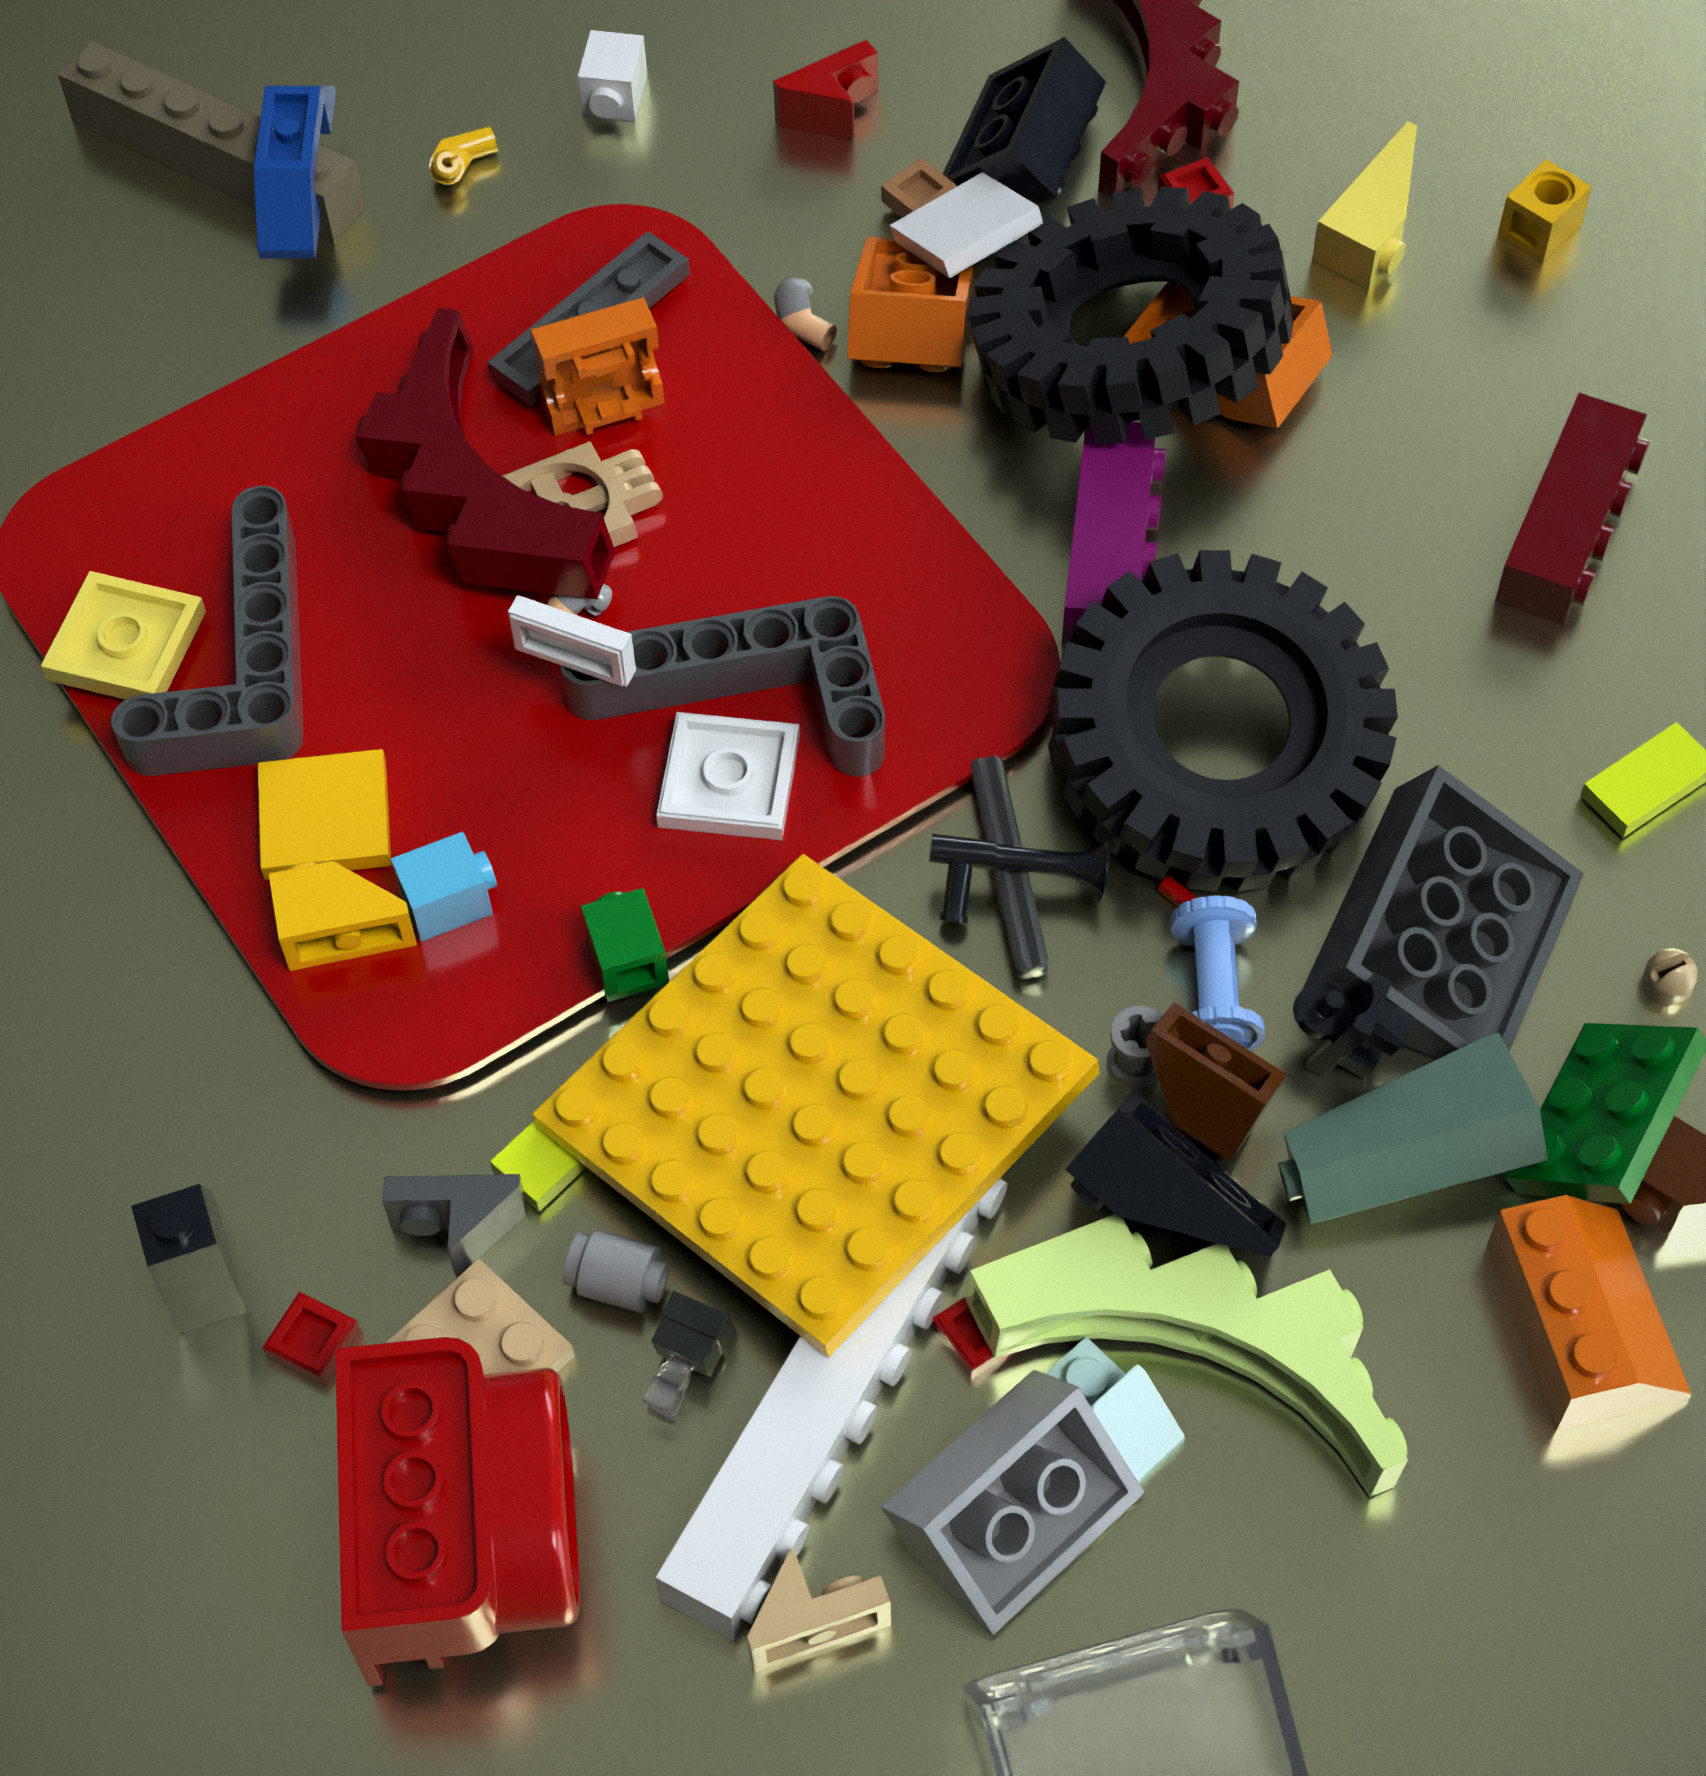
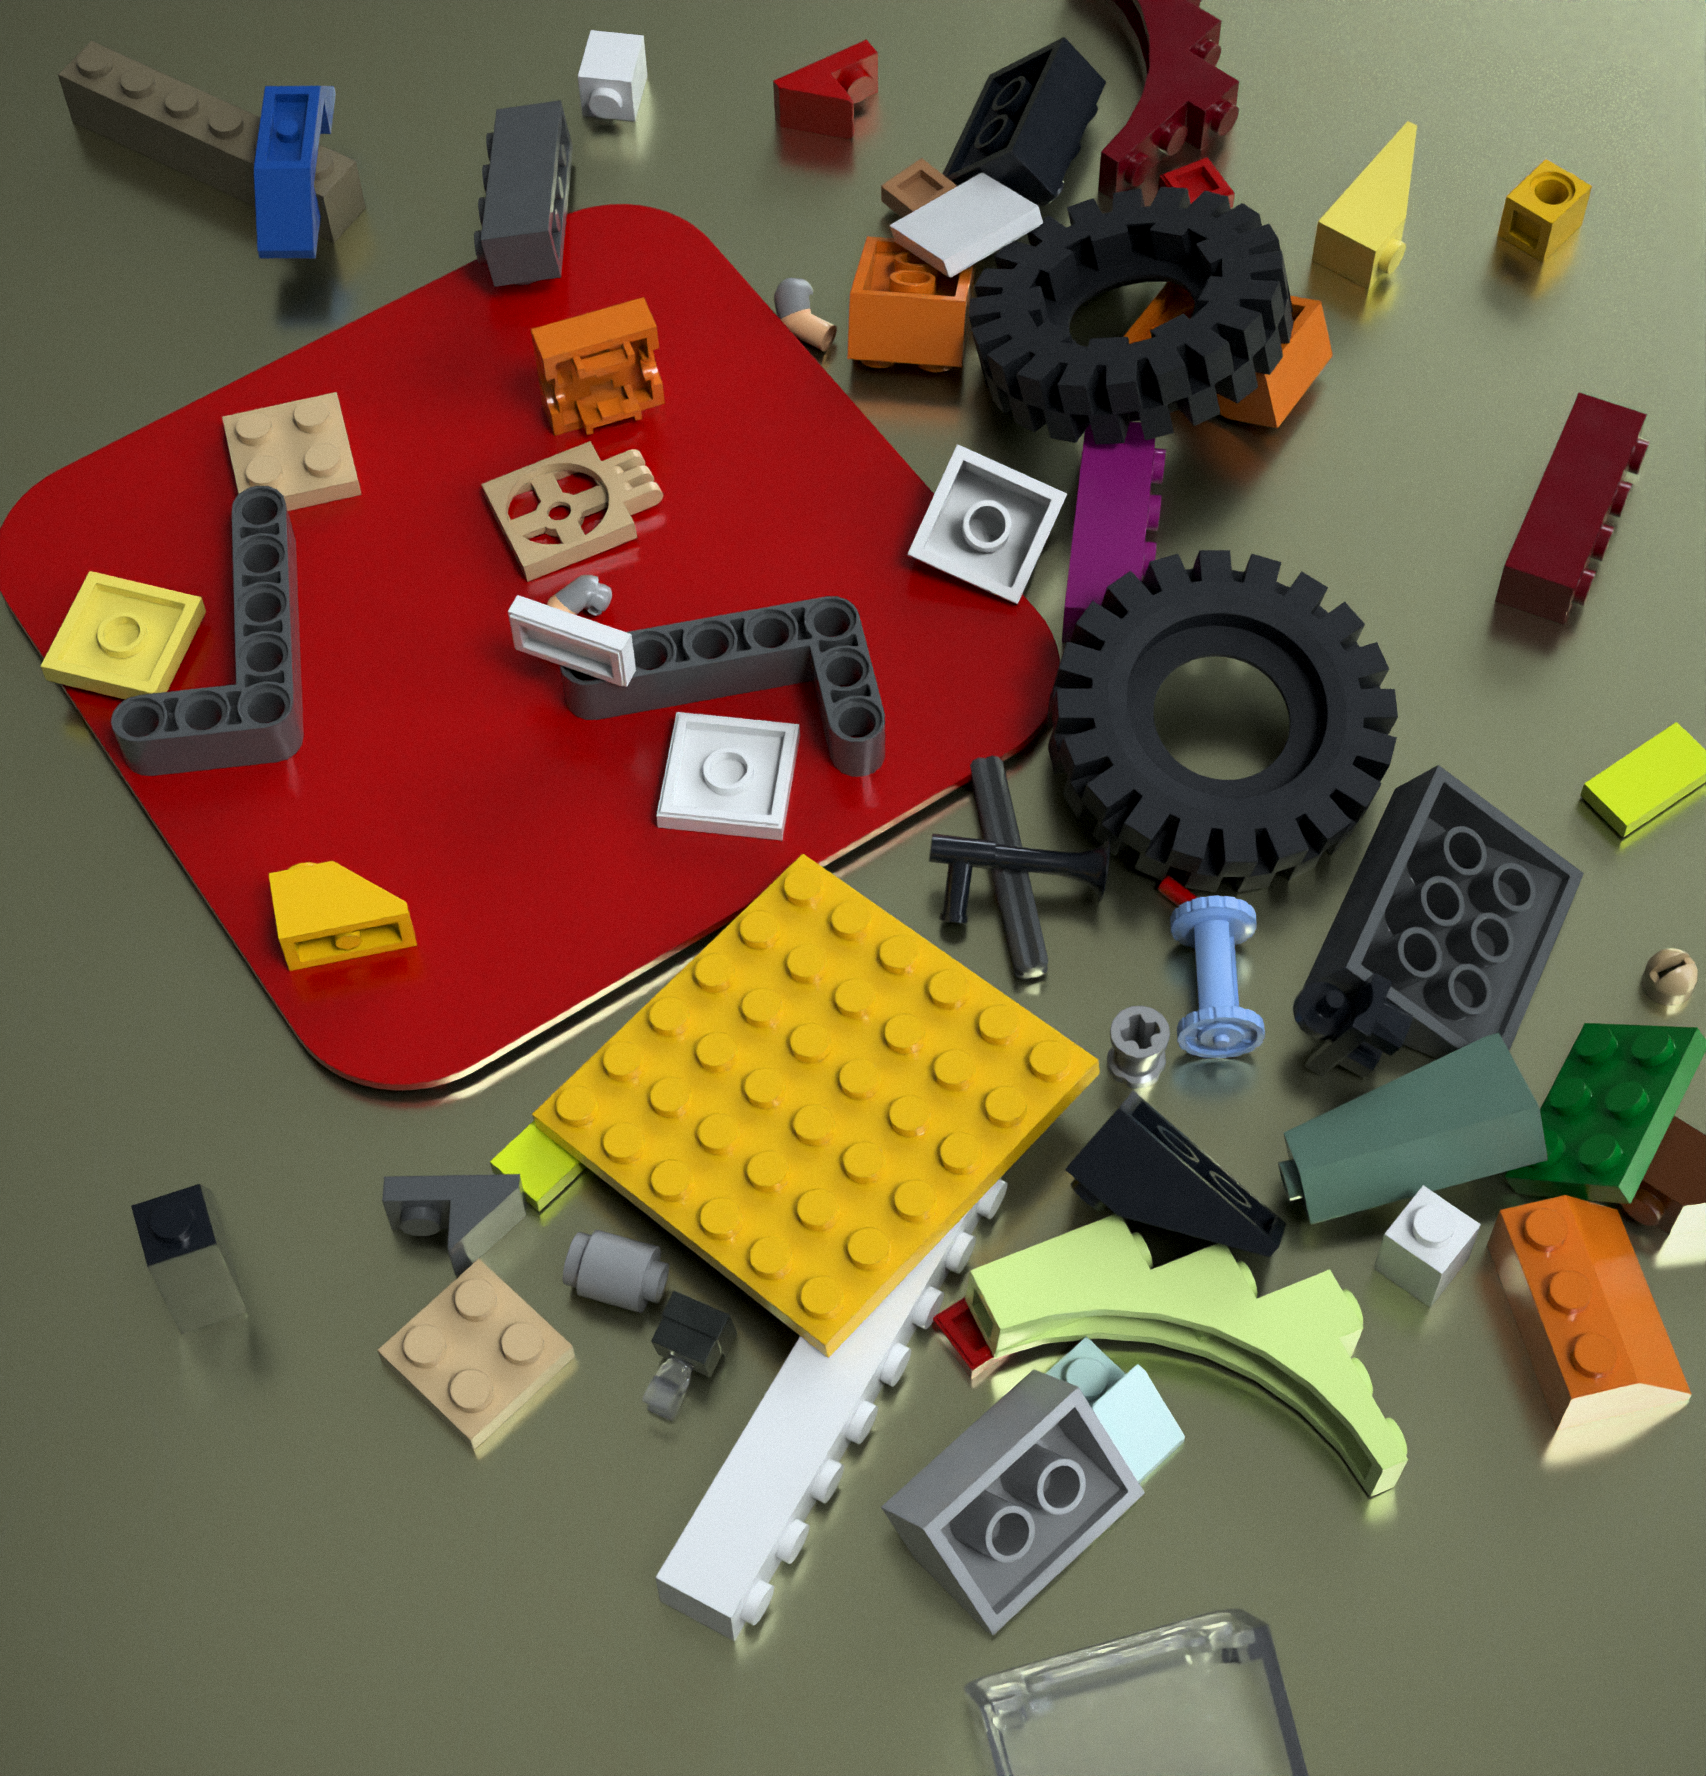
yellow tile [258,749,391,880] -> none
red tile [262,1291,361,1386] -> none
red brick [335,1337,580,1686] -> none
dark red arch [356,308,616,600] -> none
medium azure brick [391,832,497,942] -> none
yellow arm [429,126,498,185] -> none
dark grey plate [487,231,690,407] -> none
green brick [581,888,669,1002] -> none
tan slope [747,1548,891,1672] -> none
reddish brown slope [1145,1002,1287,1161] -> none
none -> tan plate [222,392,362,511]
none -> dark grey brick [474,100,573,287]
none -> white slope [907,444,1067,605]
none -> white brick [1374,1185,1481,1308]

